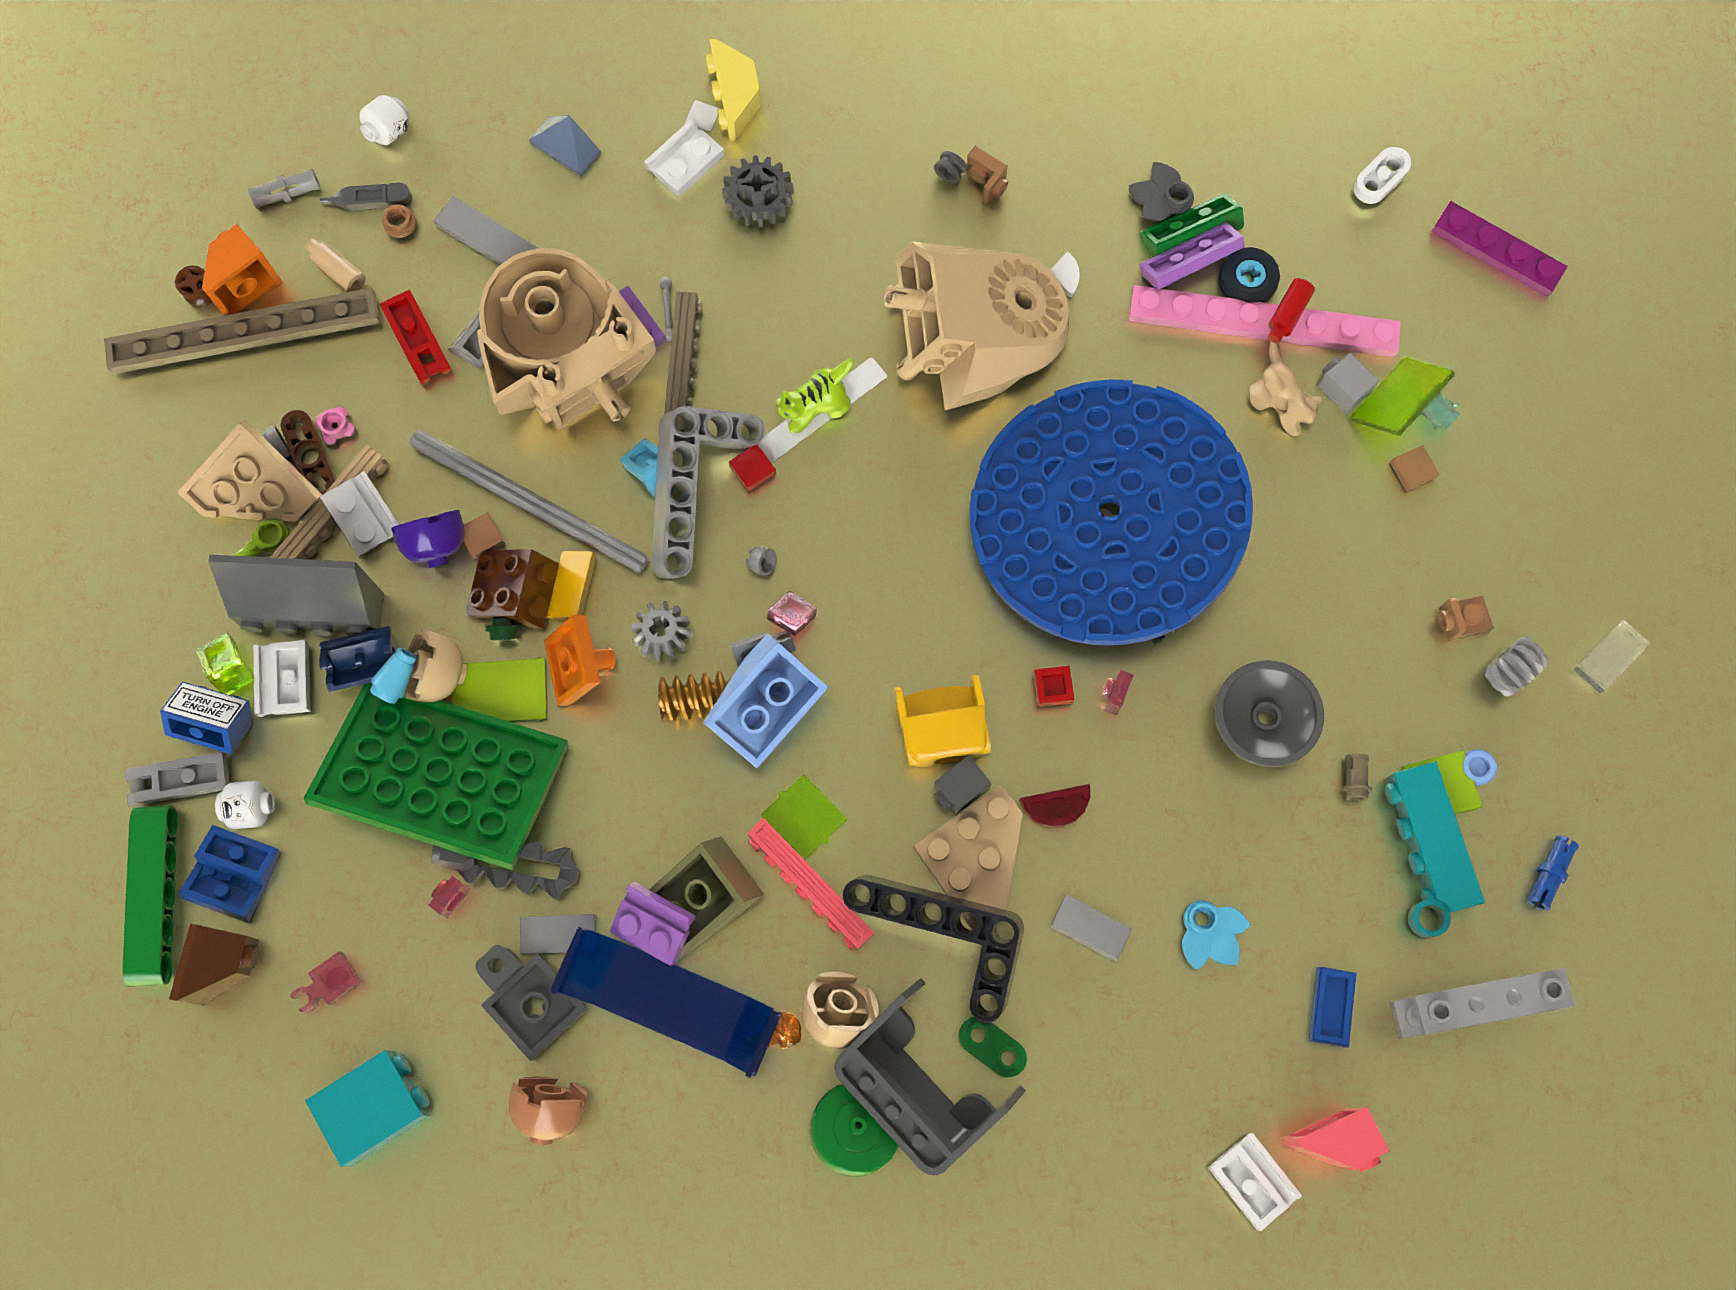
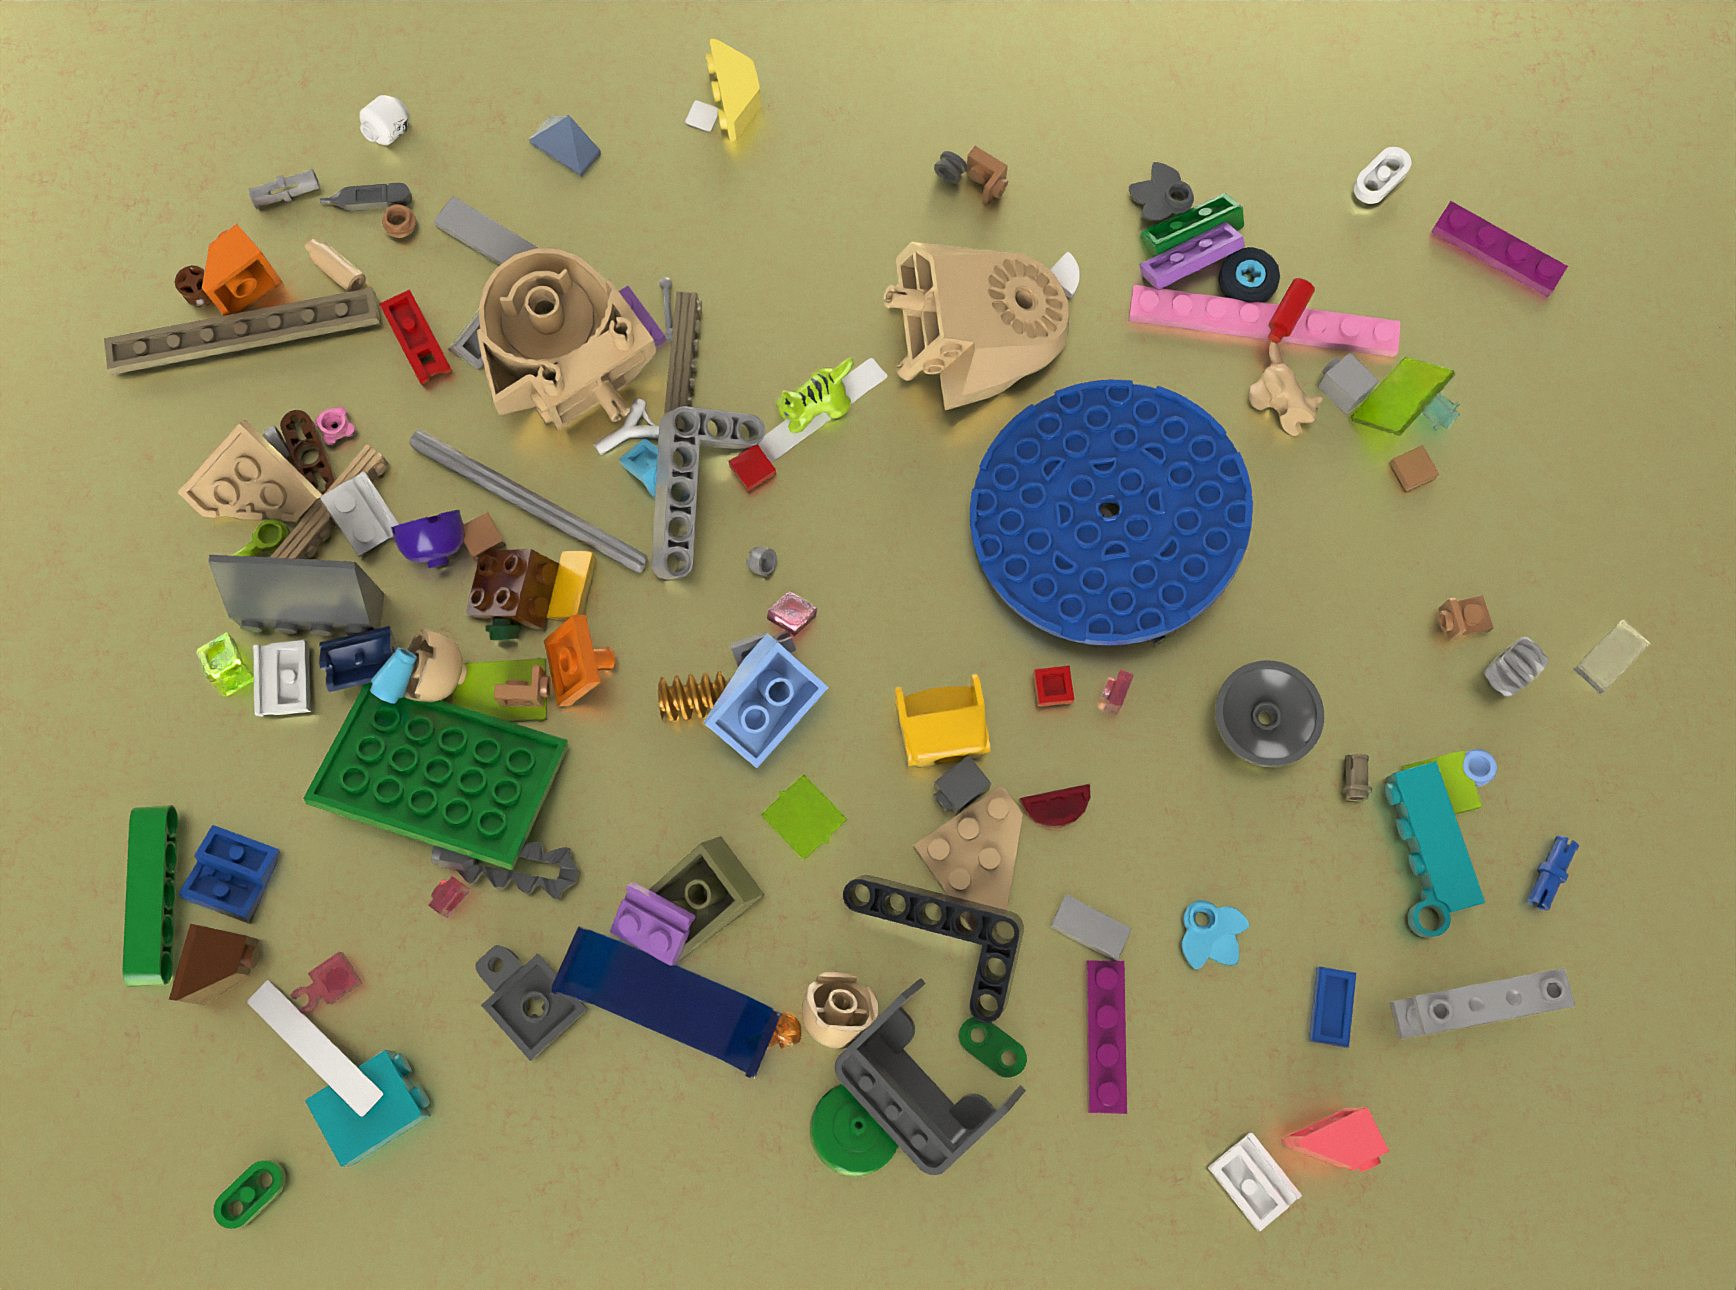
light grey plate [125,752,230,807] -> none
brick [160,681,253,754] -> none
white head [215,781,275,829] -> none
nougat cylinder [509,1076,588,1145] -> none
light grey tile [520,914,596,955] -> none
light grey gear [631,600,692,662] -> none
white plate [644,120,725,198] -> none
dark grey gear [722,155,794,227] -> none
coral piece [747,818,874,951] -> none
none -> green plate [213,1160,286,1229]
none -> white sticker [247,980,383,1117]
none -> medium nougat bracket [494,665,551,708]
none -> white piece [594,398,659,455]
none -> magenta plate [1086,960,1127,1114]

